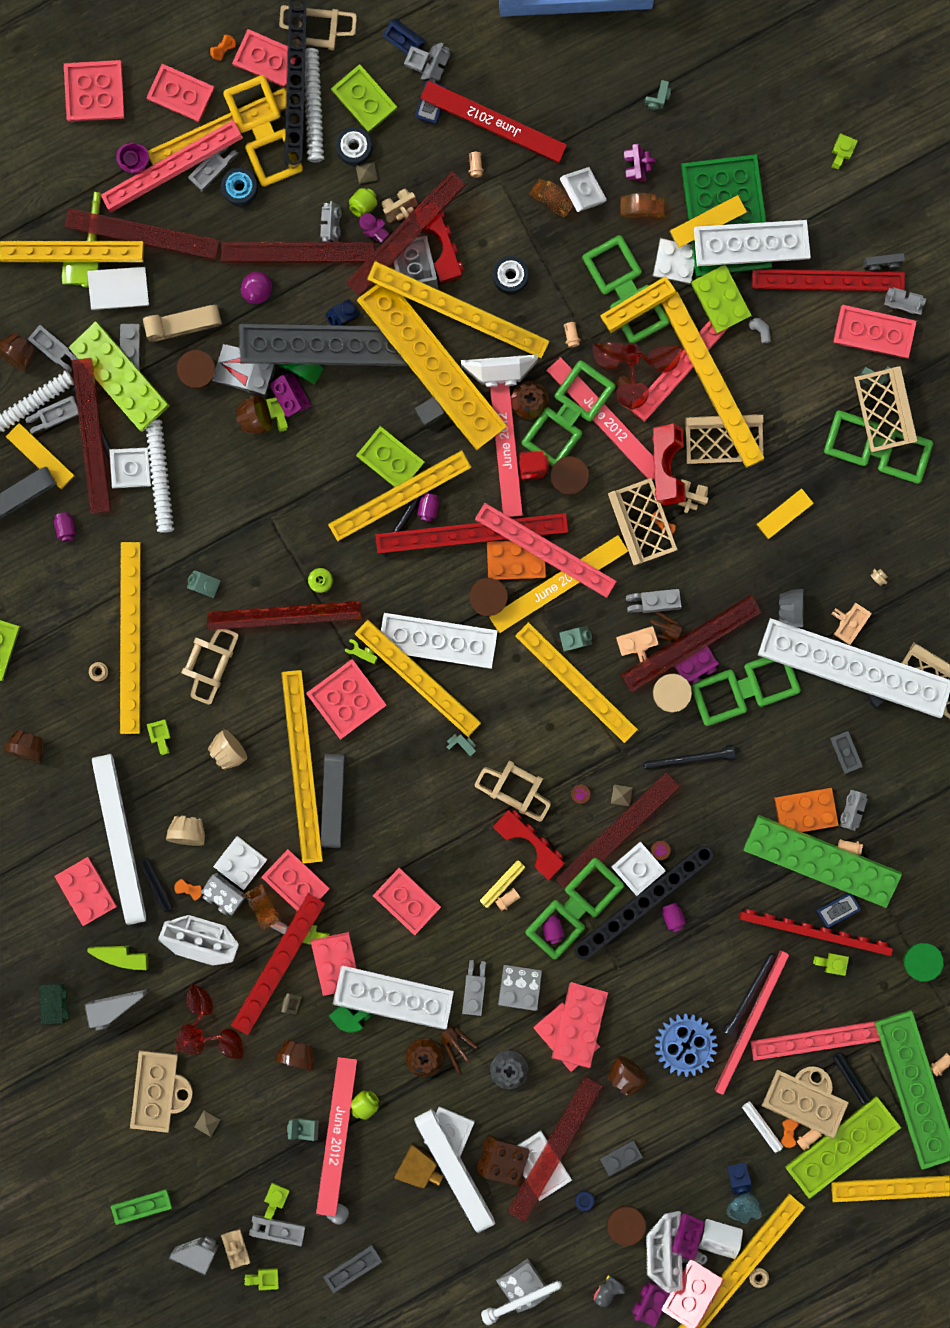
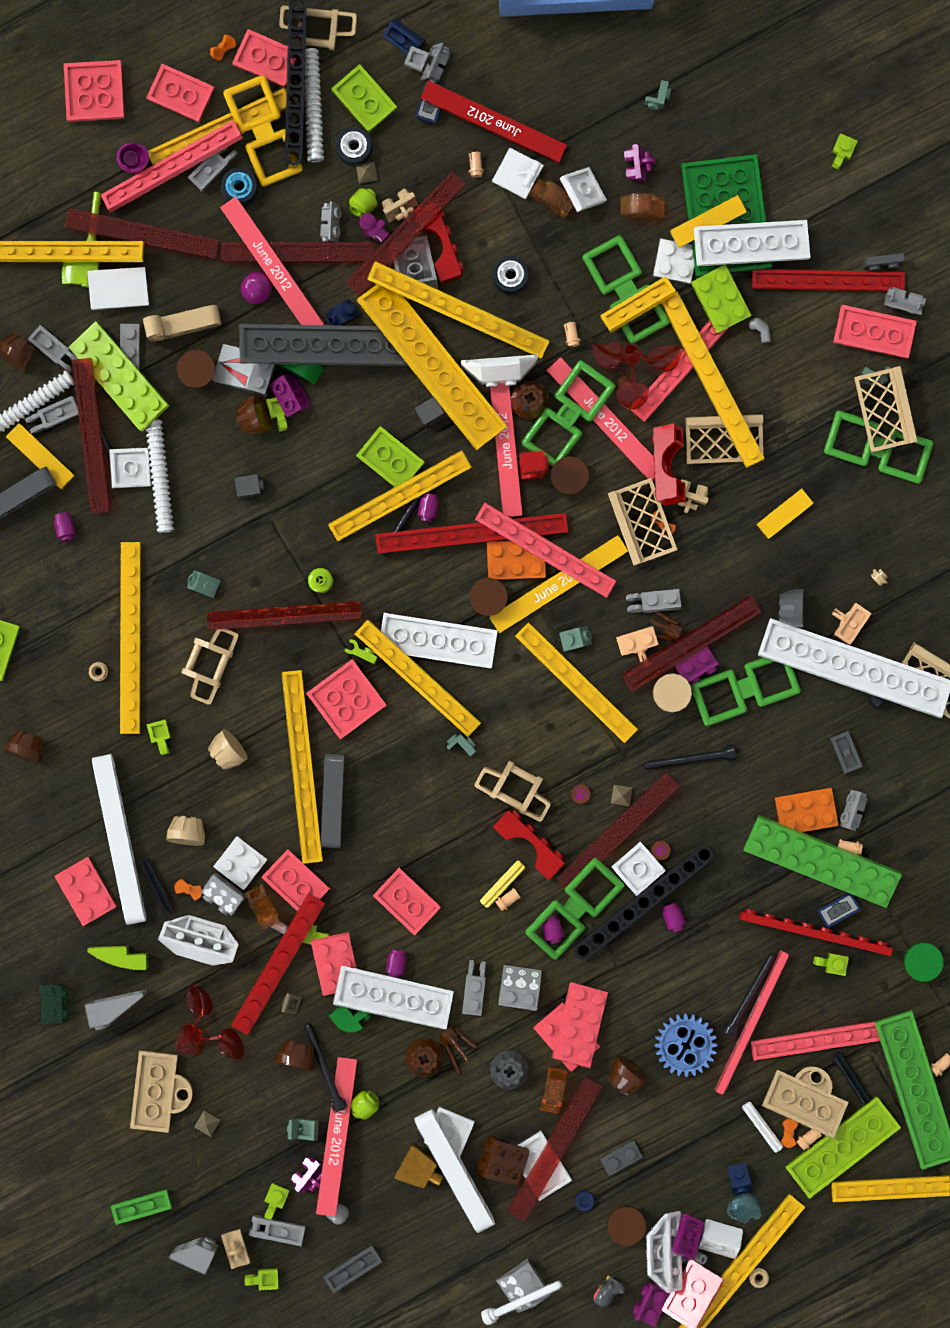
none -> coral tile [220,197,324,325]
none -> dark grey brick [234,474,264,499]
none -> hips [291,1157,323,1193]
none -> black piece [305,1023,348,1113]
none -> magenta brick [385,949,407,978]
none -> white plate [492,148,543,199]
none -> clear orange brick [540,1067,567,1114]

